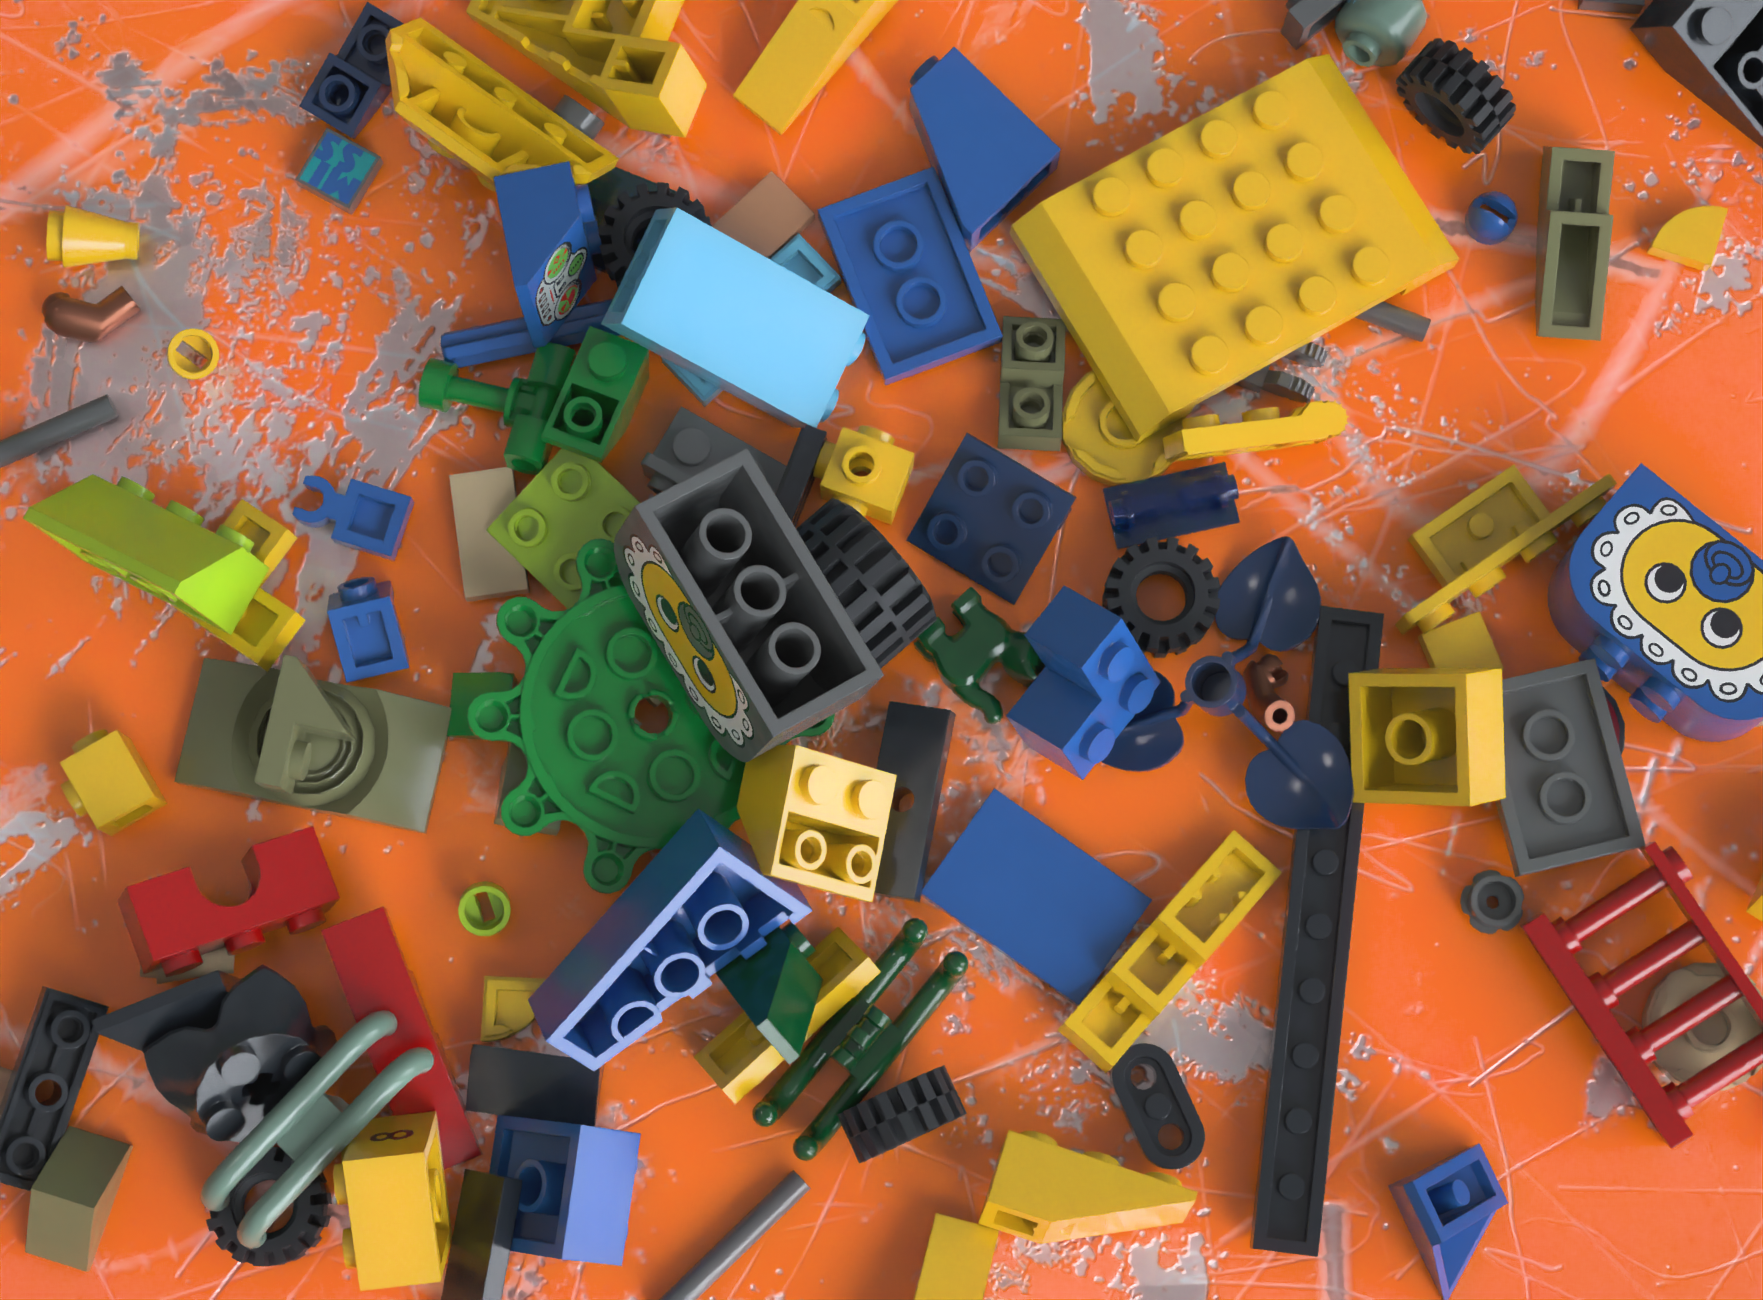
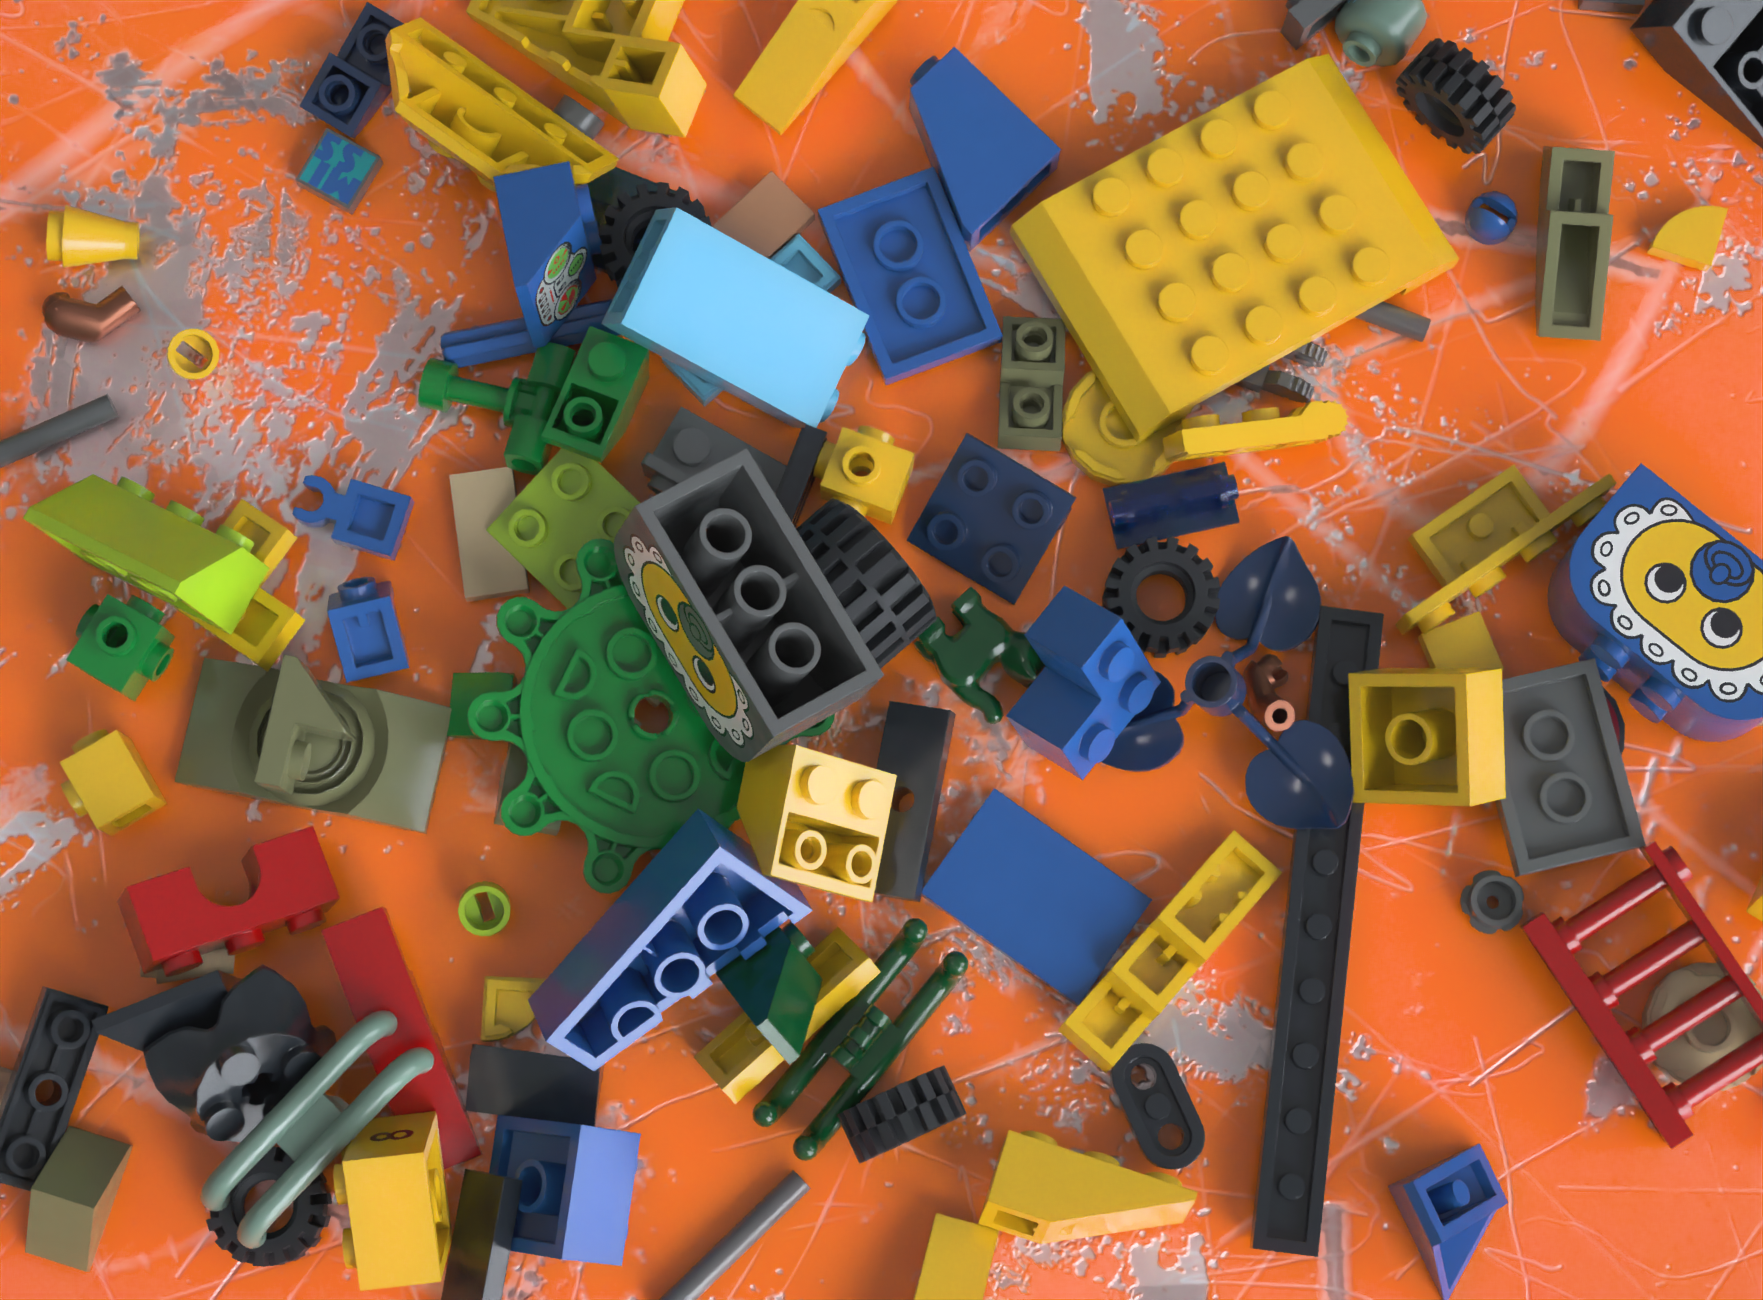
none -> green brick [66,594,175,702]

